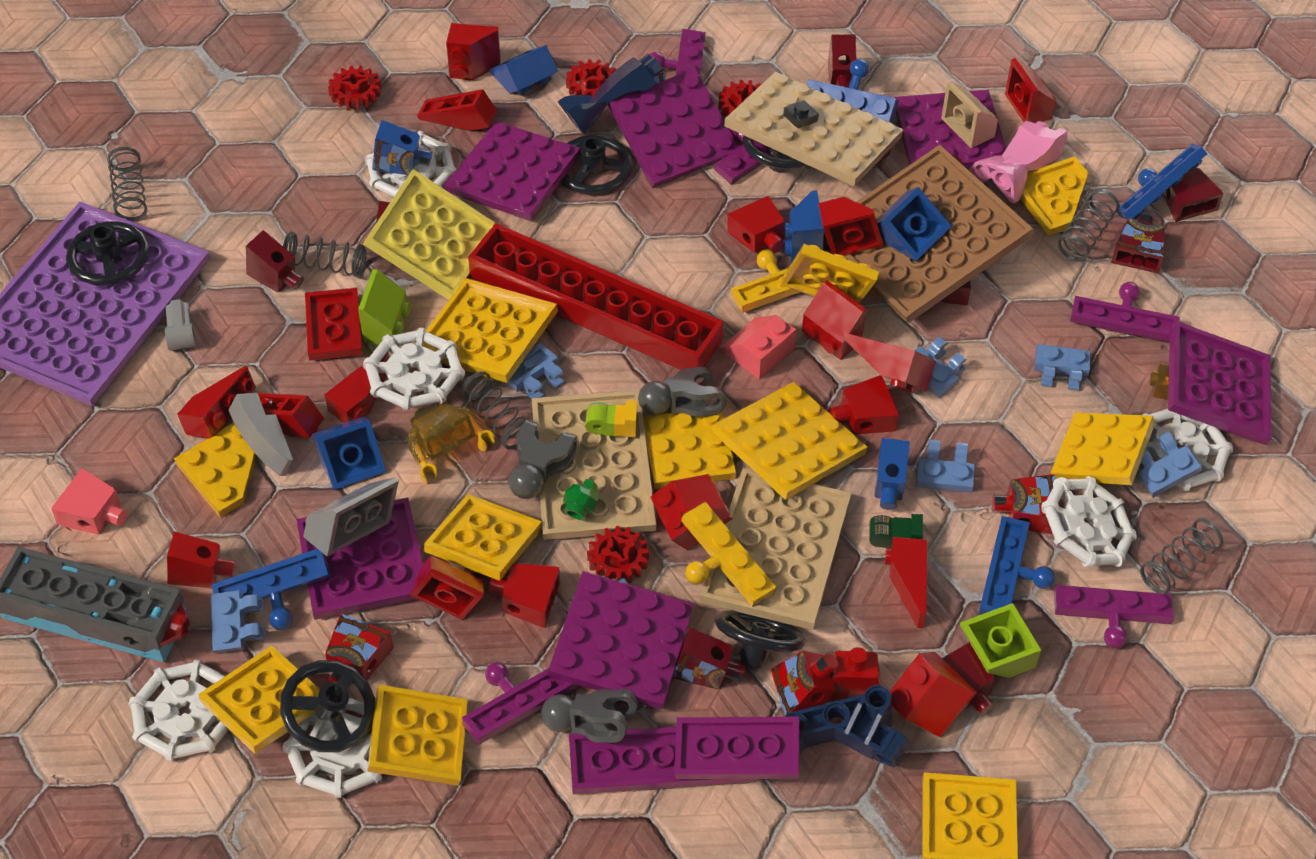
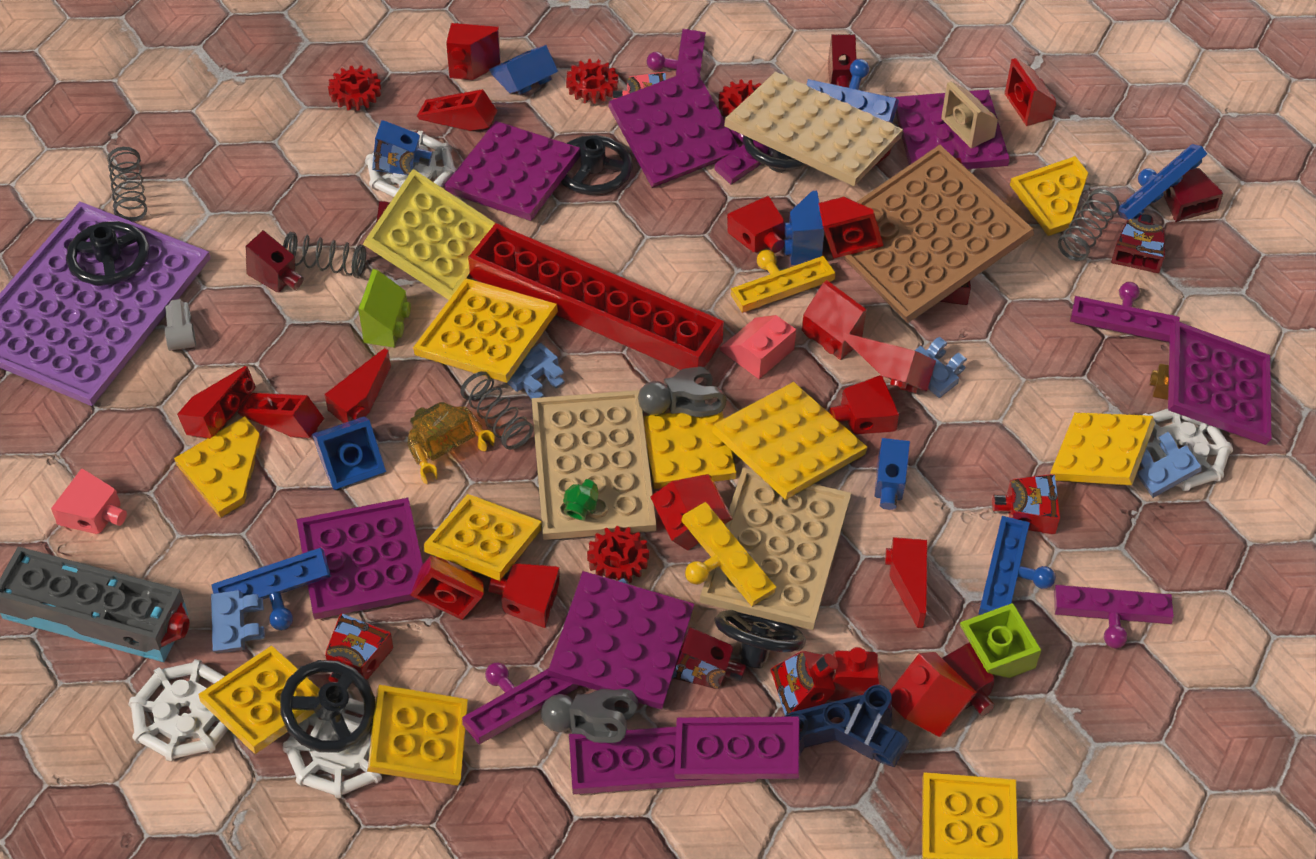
red torso [167,531,236,588] -> none
light grey slope [229,393,293,476] -> none
light grey slope [303,477,399,556] -> none
red plate [305,287,363,361] -> none
white plate [363,328,465,411] -> none
dark grey piece [508,420,577,499] -> none
dark blue hips [558,54,663,135] -> none
leg [585,401,637,437] -> none
yellow plate [781,244,879,303] -> none
black plate [783,100,819,129] -> none
dark green leg [869,514,923,548] -> none
blue slope [877,187,951,261] -> none
medium blue plate [916,439,974,493] -> none
bright pink hips [970,121,1068,204] -> none
medium blue plate [1034,344,1090,391] -> none
white plate [1041,476,1136,568] -> none
dark grey piece [1140,518,1224,594] -> none

